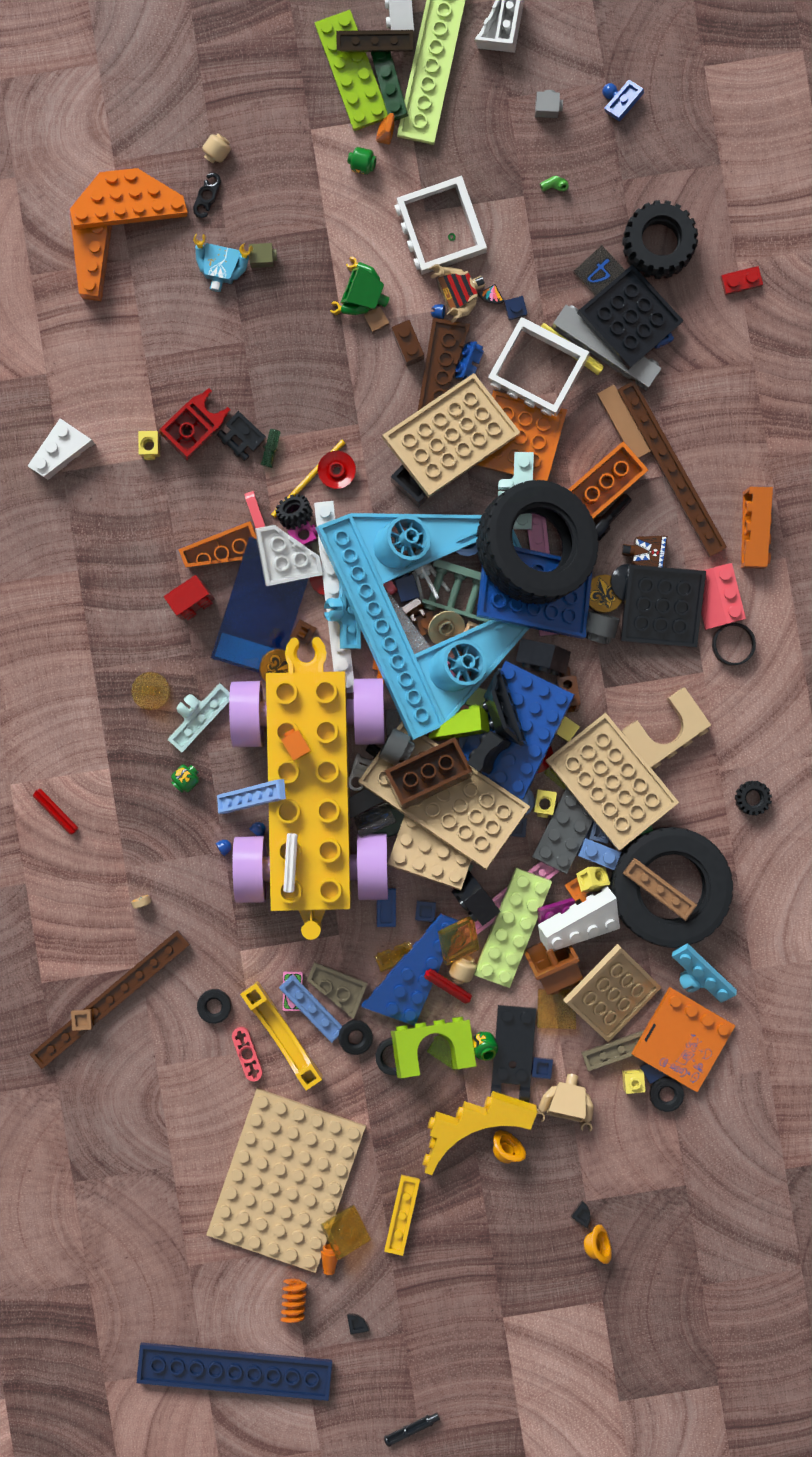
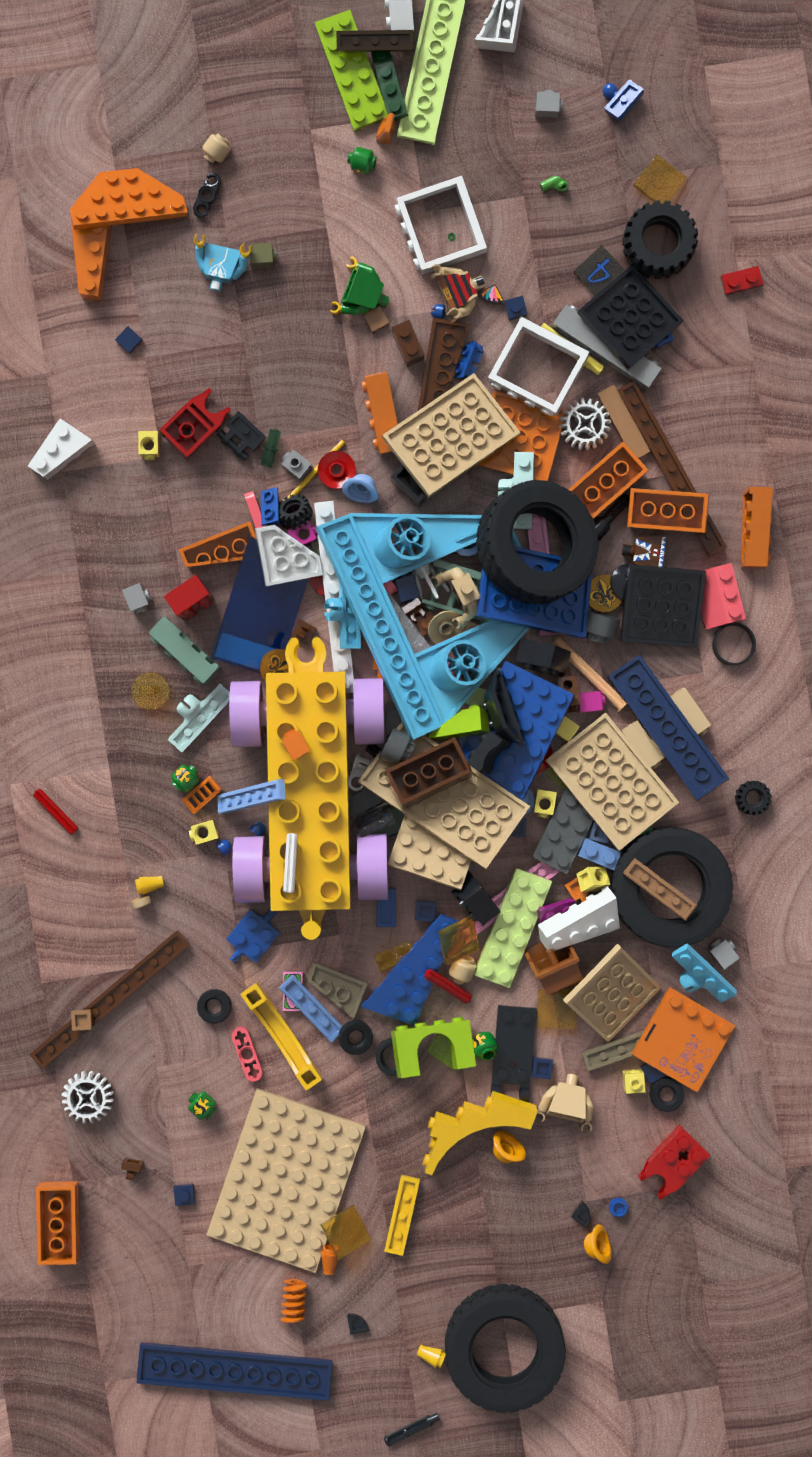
none -> orange brick [36,1181,80,1265]
none -> white gear [62,1071,114,1124]
none -> dark blue tile [115,326,142,354]
none -> reddish brown tile [121,1158,144,1180]
none -> light grey brick [122,583,152,614]
none -> yellow cone [135,876,164,895]
none -> sand green wedge [149,616,223,685]
none -> dark blue plate [173,1183,195,1206]
none -> orange slope [182,775,223,814]
none -> green head [188,1091,217,1120]
none -> light yellow brick [189,819,220,845]
none -> blue plate [226,908,280,964]
none -> blue hinge [261,487,280,527]
none -> light grey brick [282,449,312,481]
none -> light blue hat [342,474,378,503]
none -> orange wedge [362,371,398,454]
none -> yellow cone [416,1345,446,1368]
none -> tan torso [431,567,480,629]
none -> black tyre [445,1284,566,1413]
none -> light nougat axle [553,637,627,712]
none -> white gear [559,398,611,450]
none -> dark pink brick [578,691,606,713]
none -> dark blue plate [608,655,729,801]
none -> blue plate [609,1197,628,1217]
none -> orange brick [627,488,710,533]
none -> clear yellow tile [633,154,687,204]
none -> red brick [638,1124,711,1200]
none -> light grey brick [708,938,739,970]

